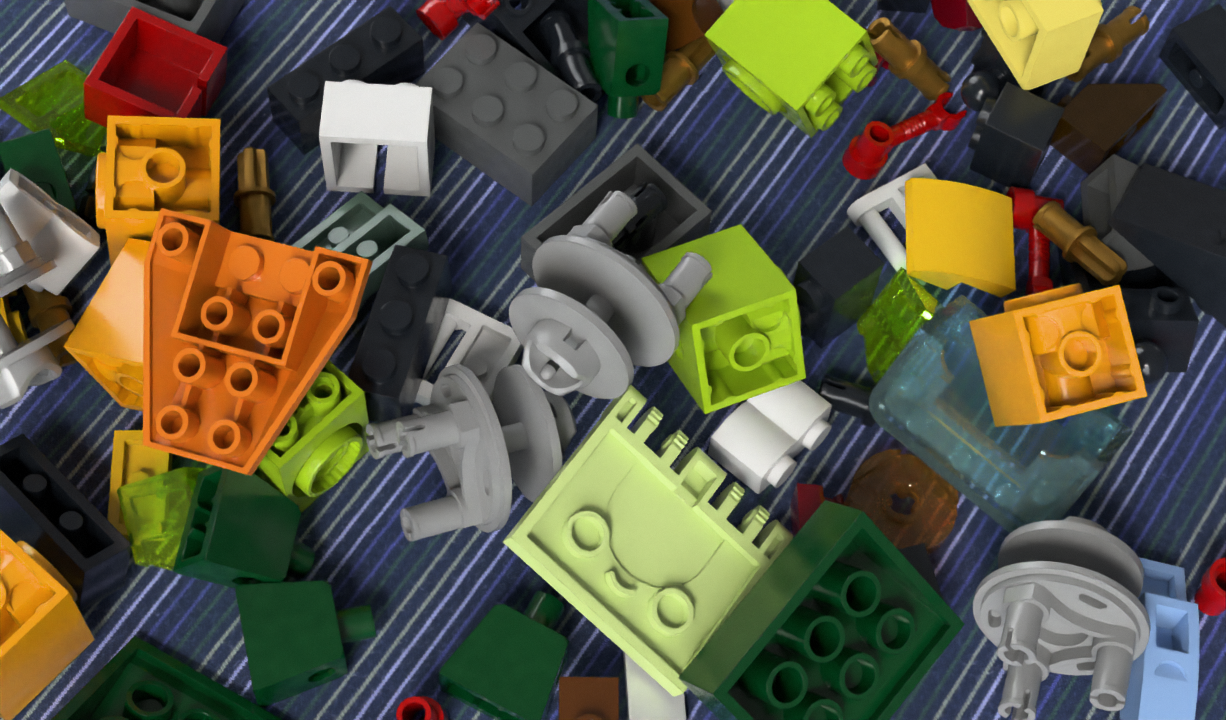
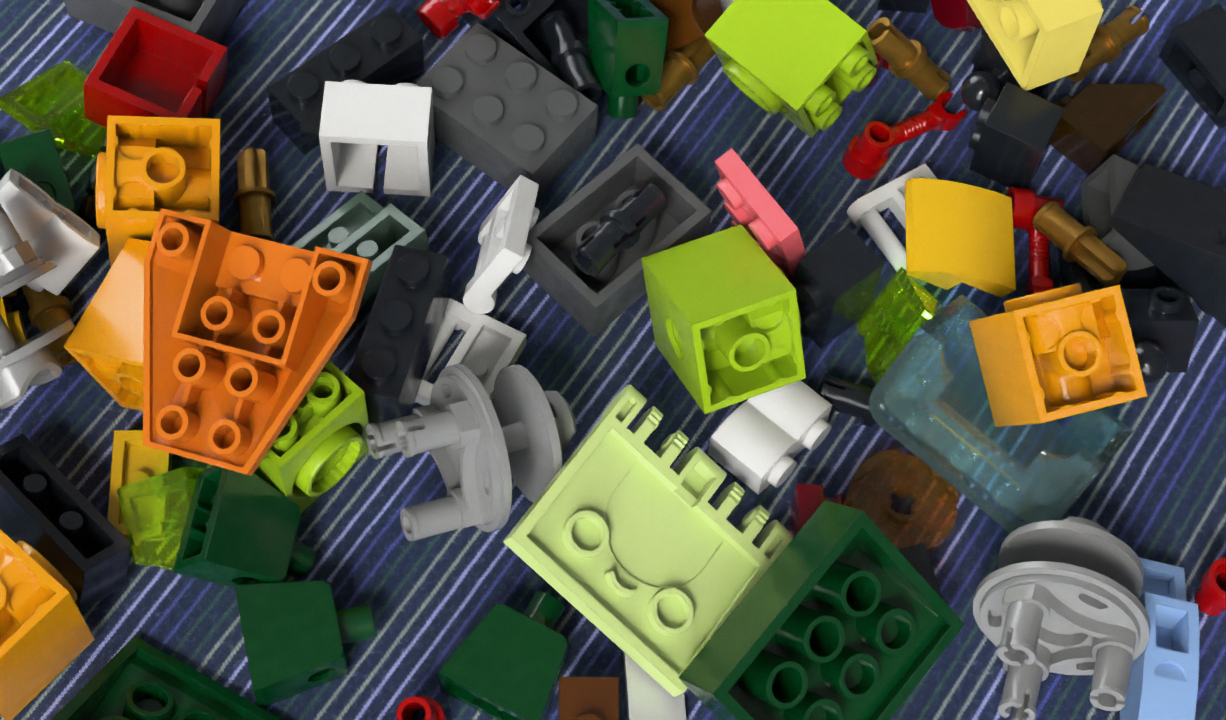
light grey piece [509,191,713,399] -> none
none -> white plate [463,175,539,314]
none -> coral plate [714,148,807,285]

